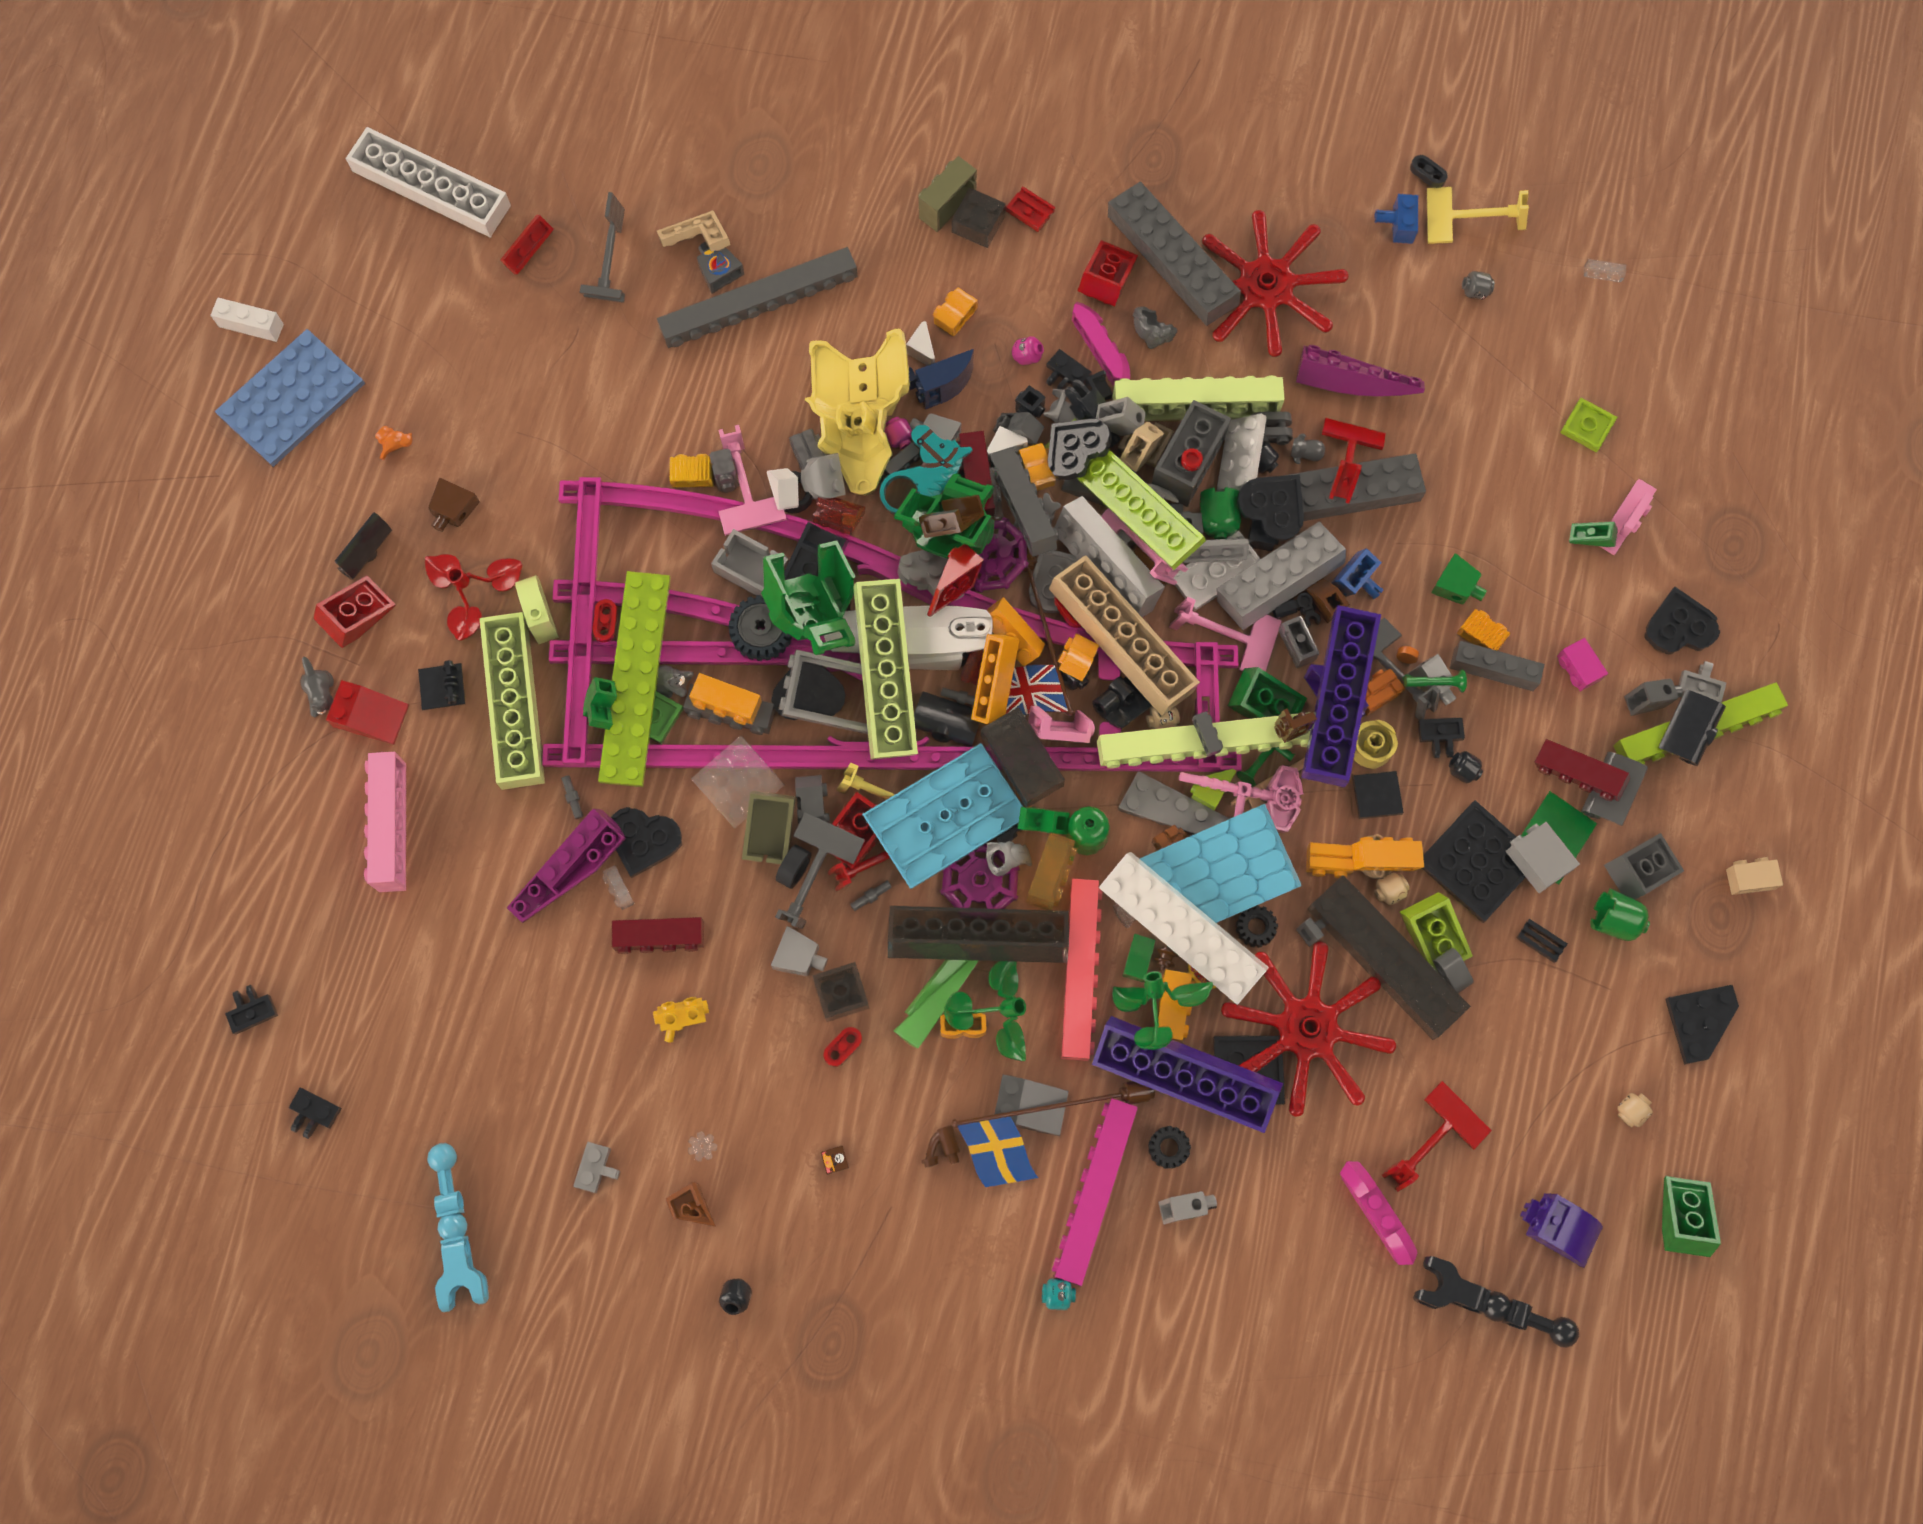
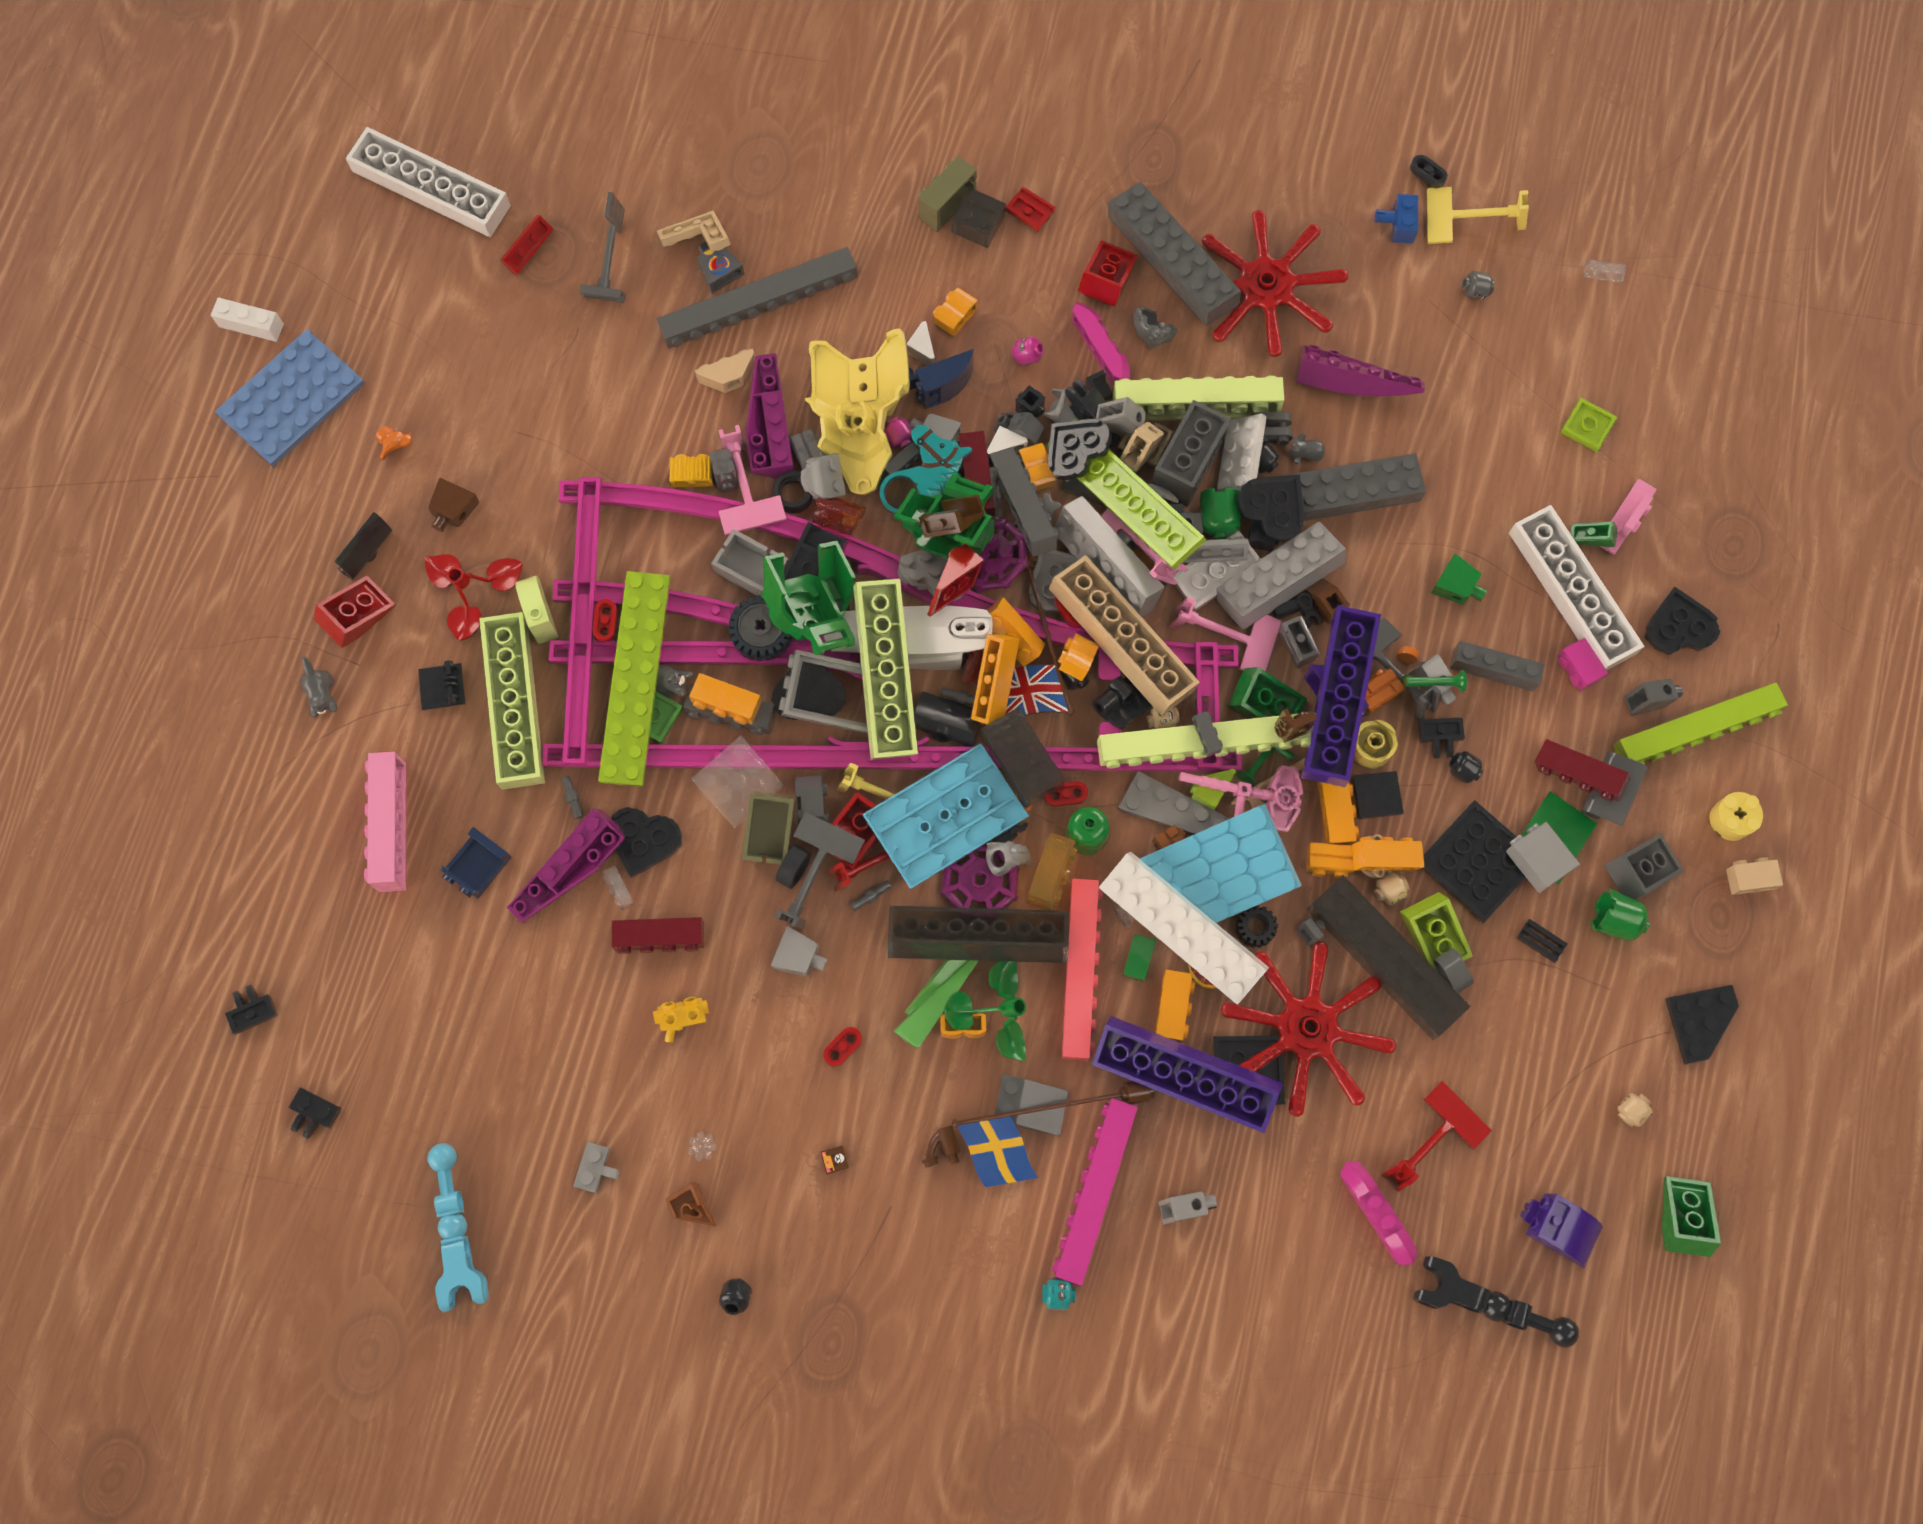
red slope [326,680,409,745] -> none
green brick [583,677,617,730] -> none
white slope [767,468,799,510] -> none
clear smoke brick [812,962,870,1022] -> none
green brick [1018,807,1070,835] -> none
bright pink panel [1027,706,1095,743] -> none
black hinge [1046,349,1092,390] -> none
green plant [1112,971,1213,1050] -> none
black tyre [1148,1126,1191,1169] -> none
reddish brown wheel [1154,946,1178,971] -> none
red tile [1181,448,1203,471] -> none
red piece [1322,417,1386,504] -> none
blue brick [1331,548,1383,599] -> none
light orange brick [1457,609,1510,651] -> none
black panel [1658,690,1726,766] -> none
light grey plate [1678,661,1726,703] -> none
none -> dark blue panel [440,827,512,899]
none -> tan slope [695,348,755,393]
none -> magenta wedge [746,353,794,479]
none -> red plate [1045,781,1088,807]
none -> light orange brick [1318,782,1359,845]
none -> white brick [1509,505,1645,671]
none -> light yellow brick [1709,792,1763,841]

